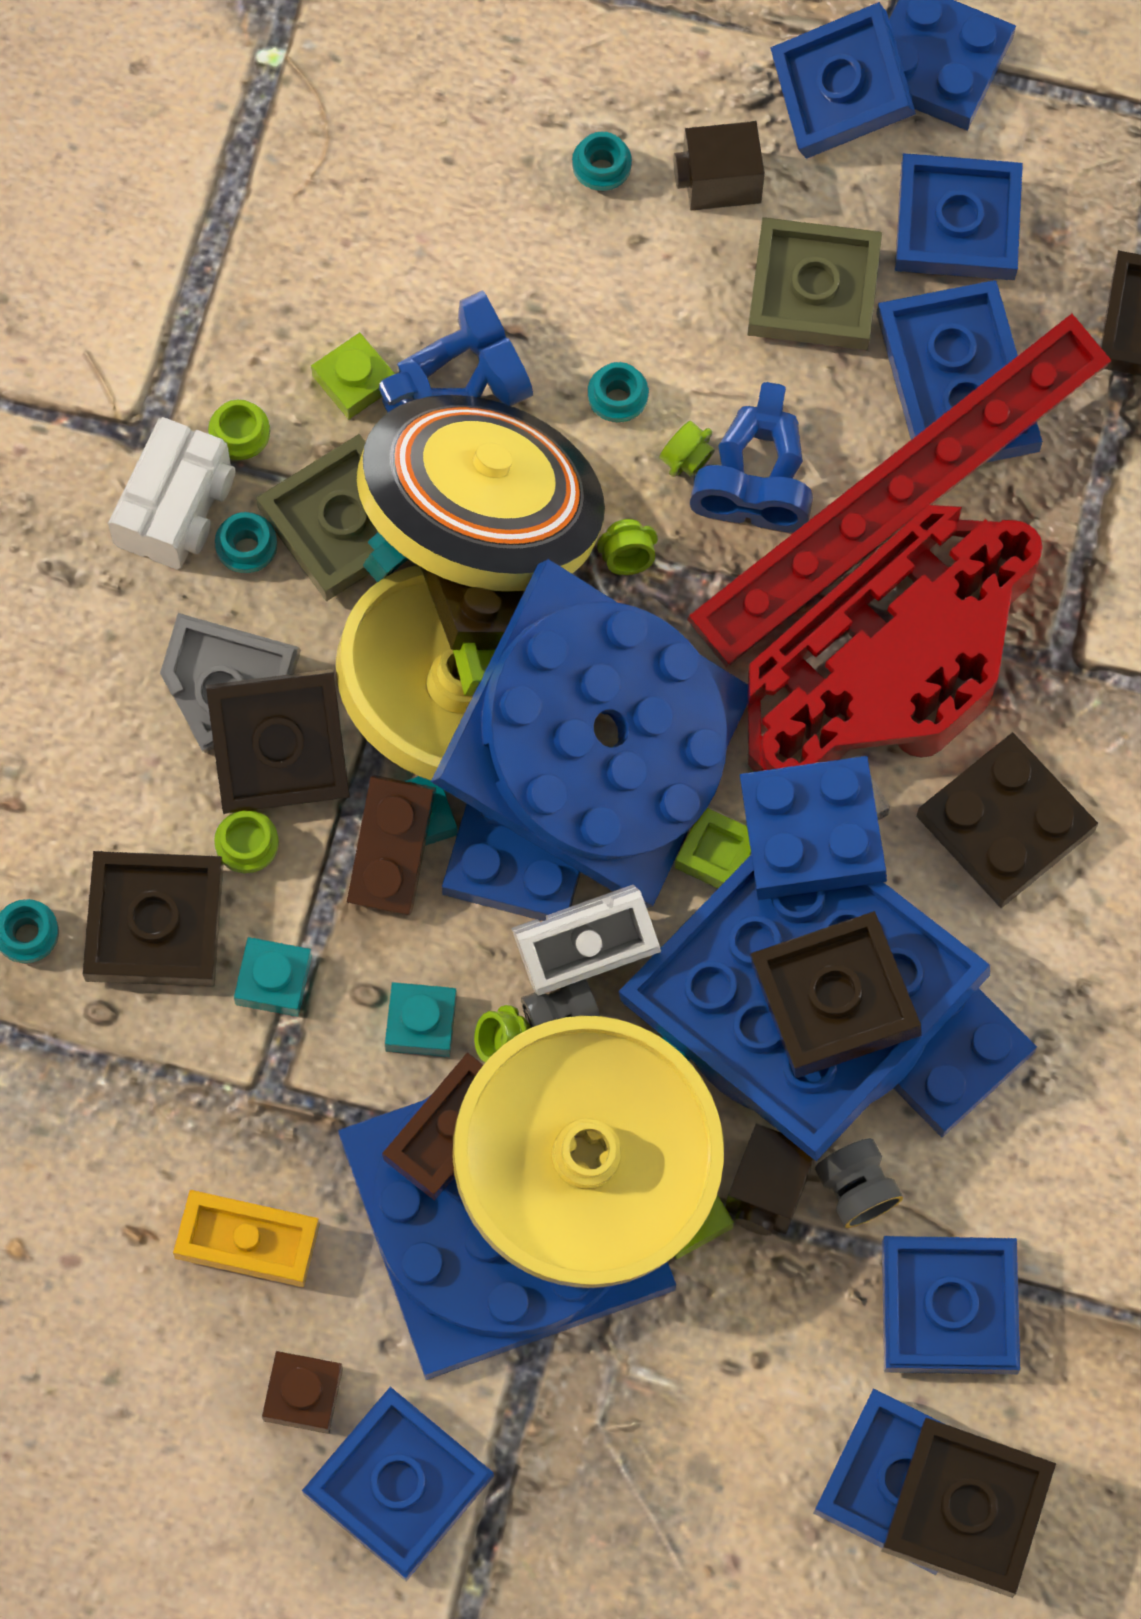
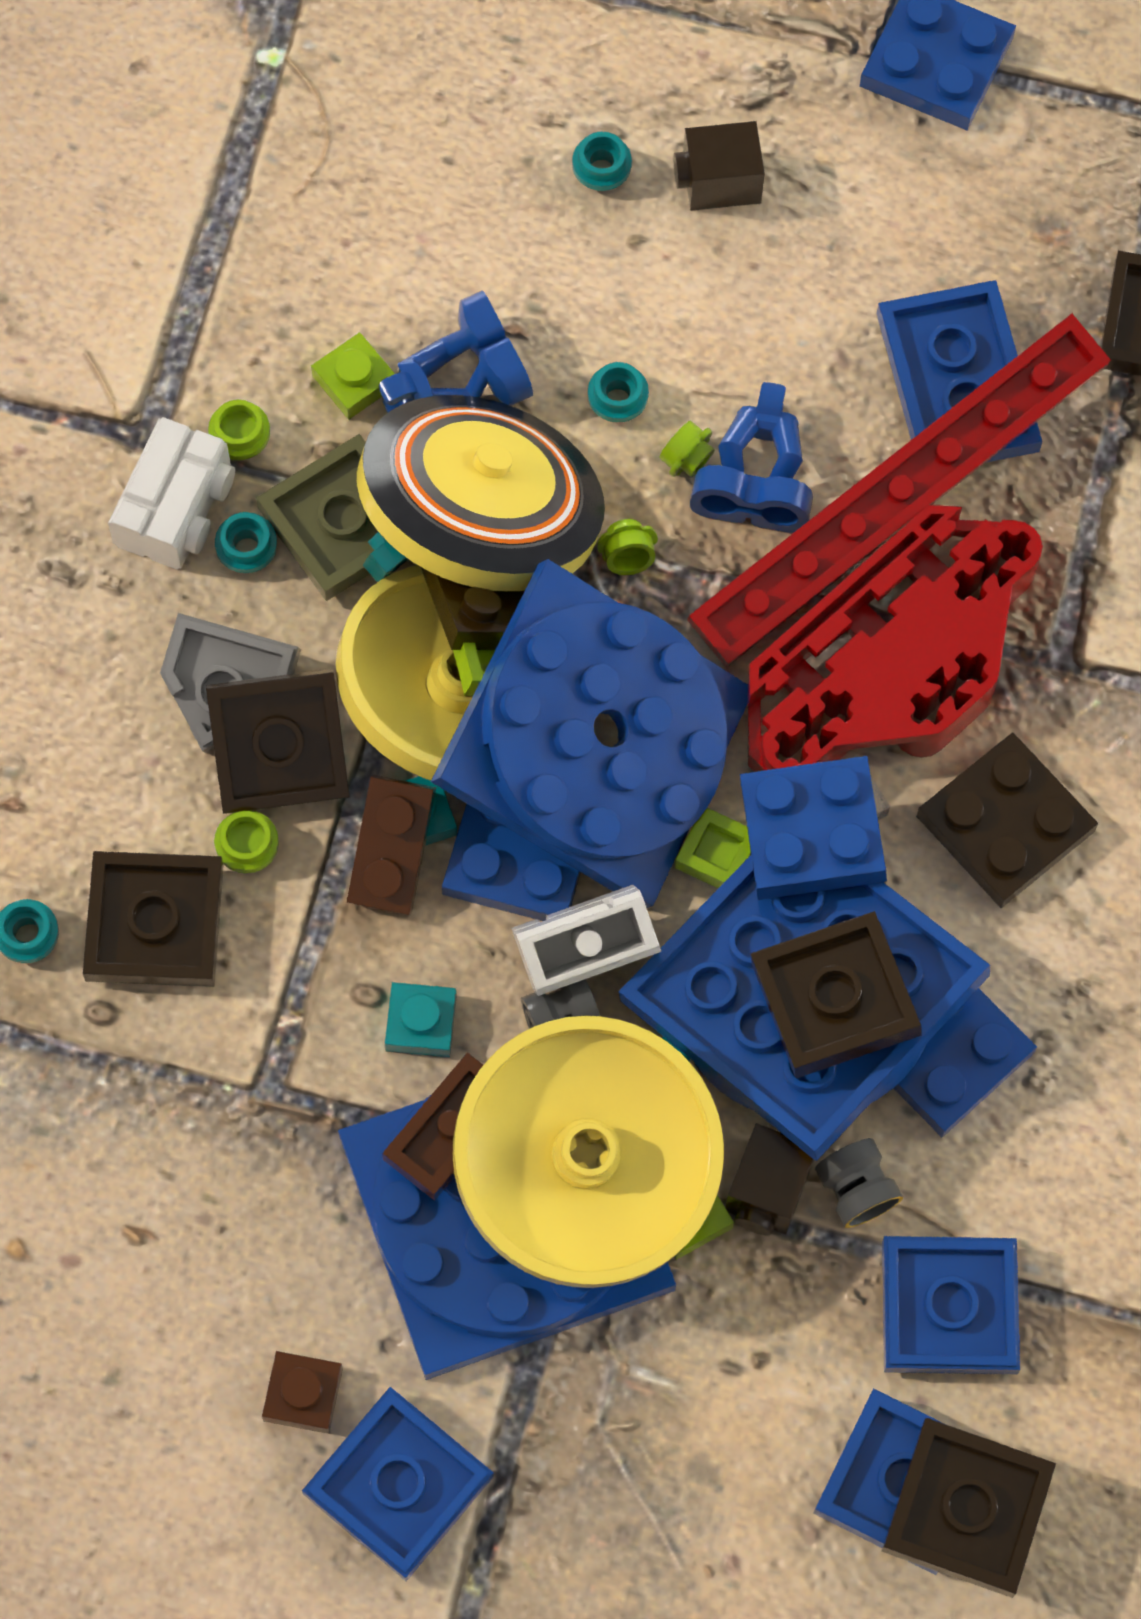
yellow plate [173,1190,320,1288] -> none
teal plate [234,937,312,1017] -> none
lime plate [474,1005,531,1062] -> none
olive plate [747,217,882,350] -> none
blue plate [770,2,916,159] -> none
blue plate [895,153,1023,281] -> none

